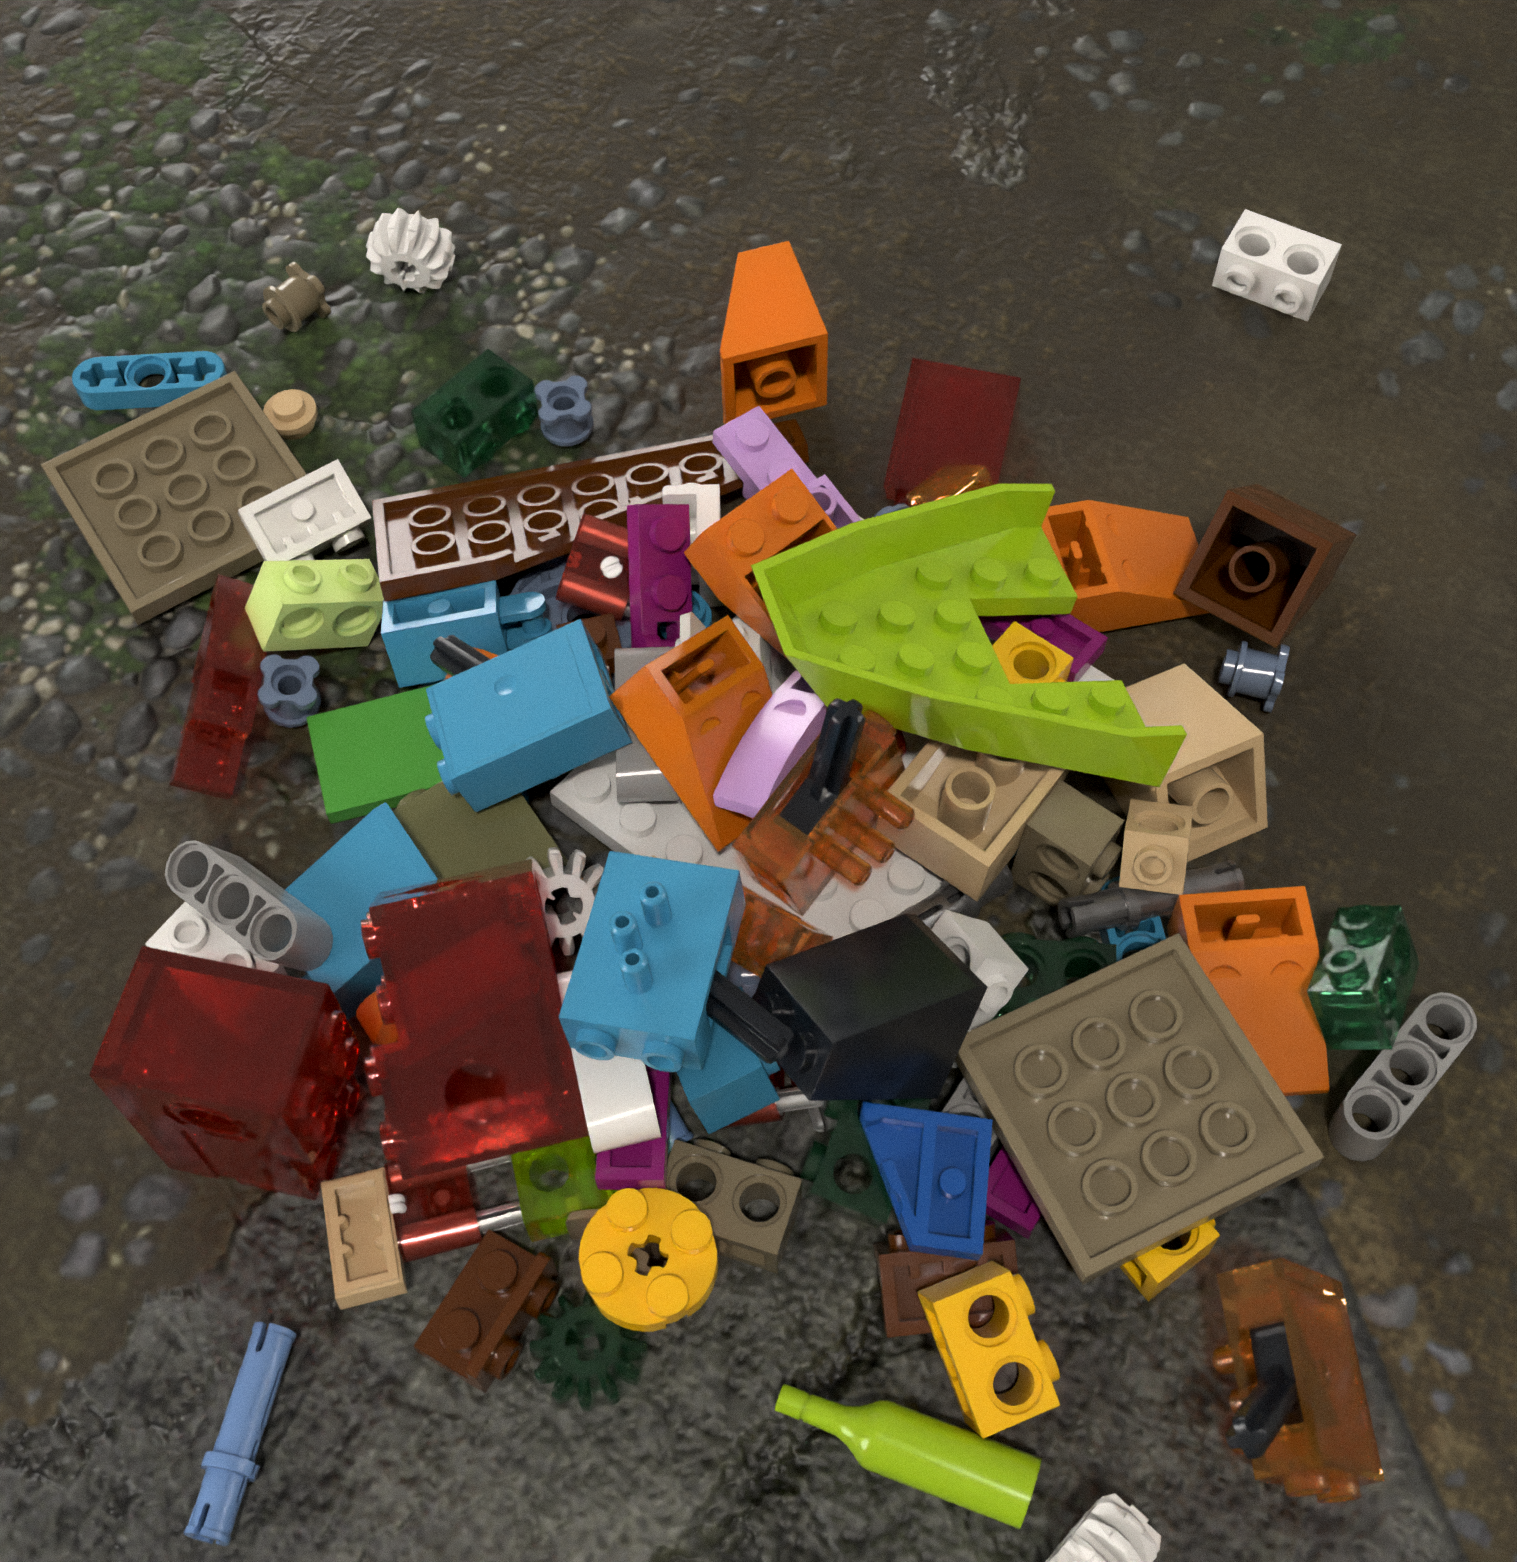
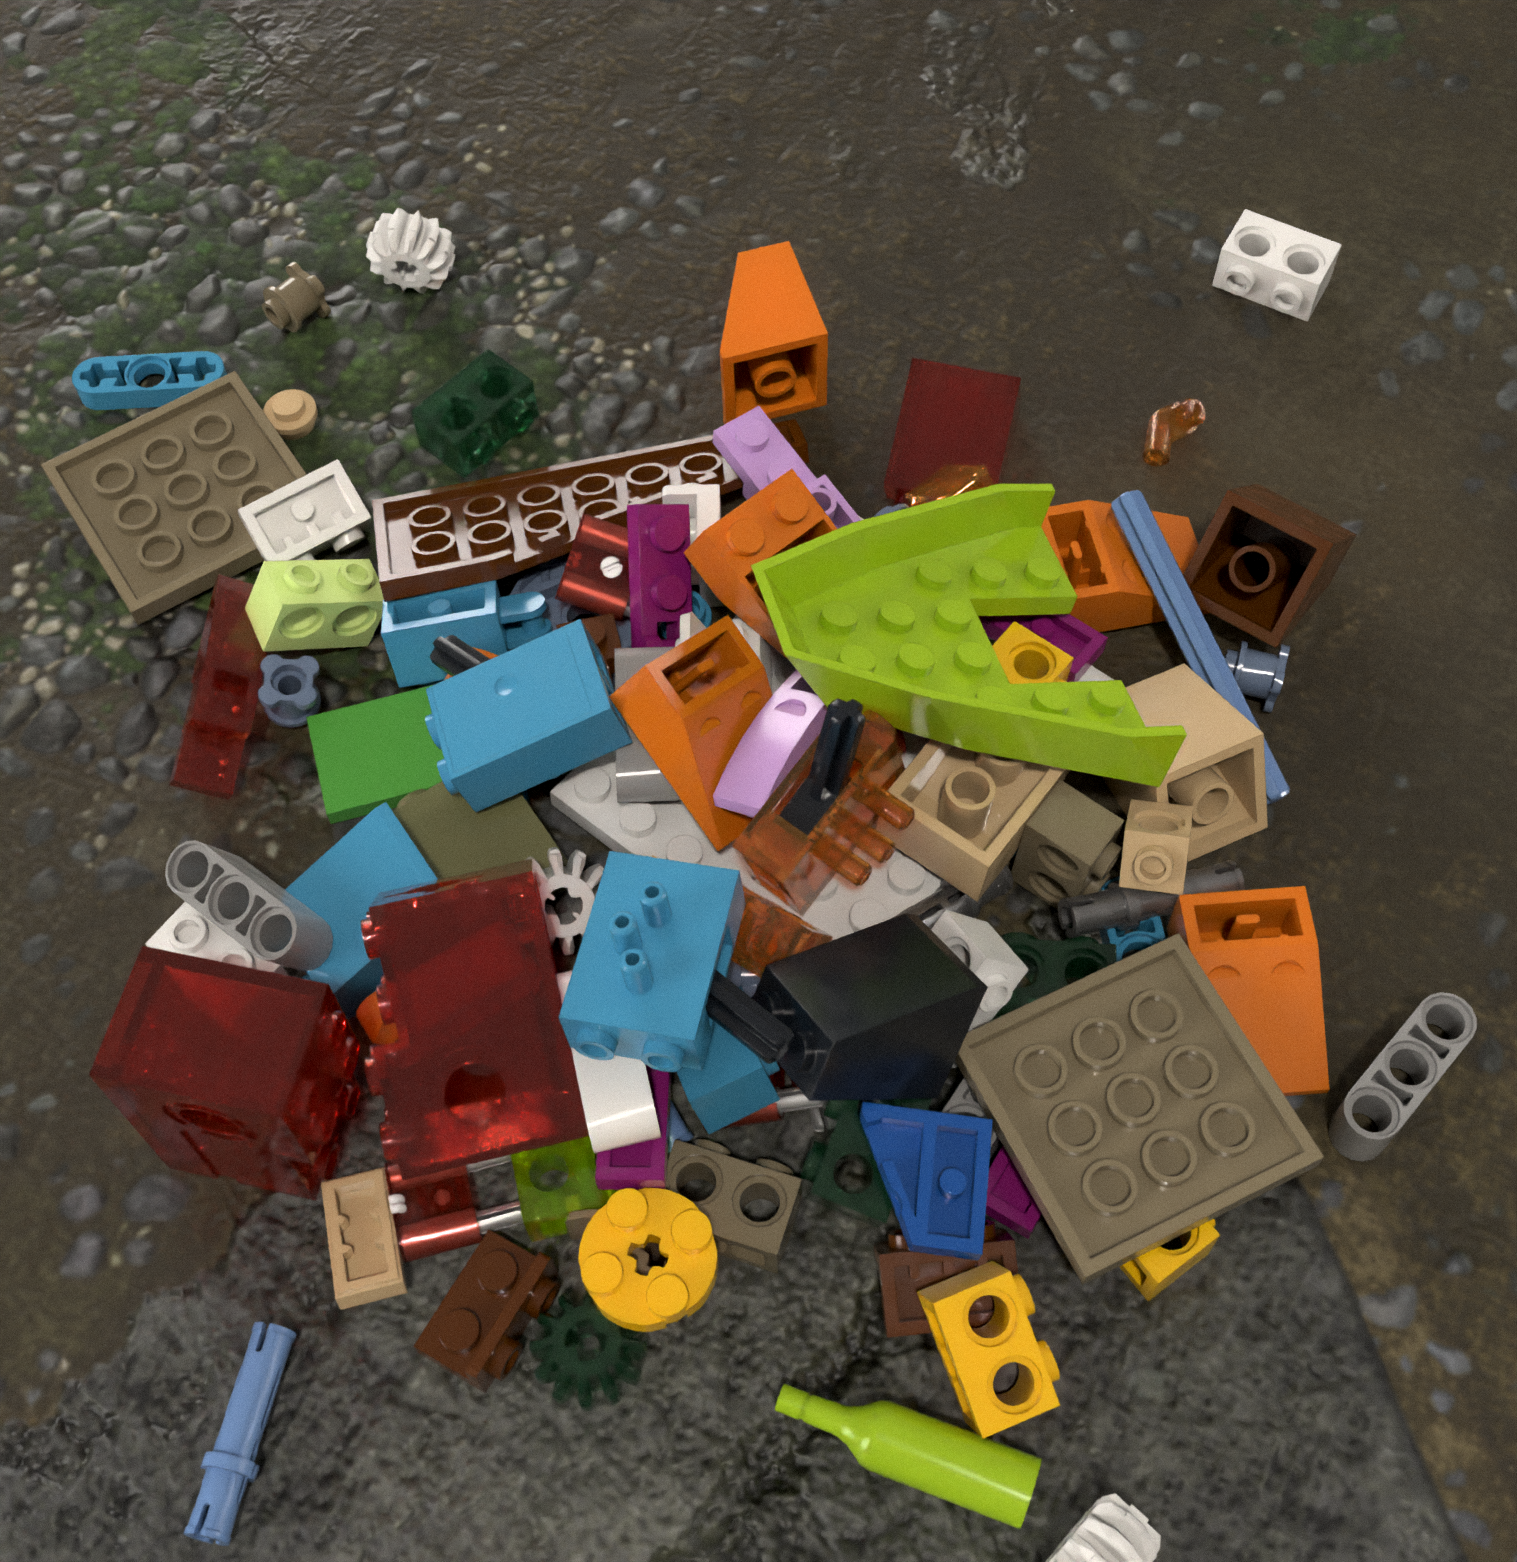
sand blue brick [535,376,593,446] -> none
clear orange piece [1212,1258,1385,1503] -> none
clear green brick [1307,904,1420,1050] -> none
none -> medium blue axle [1111,490,1290,805]
none -> clear orange arm [1142,398,1206,466]

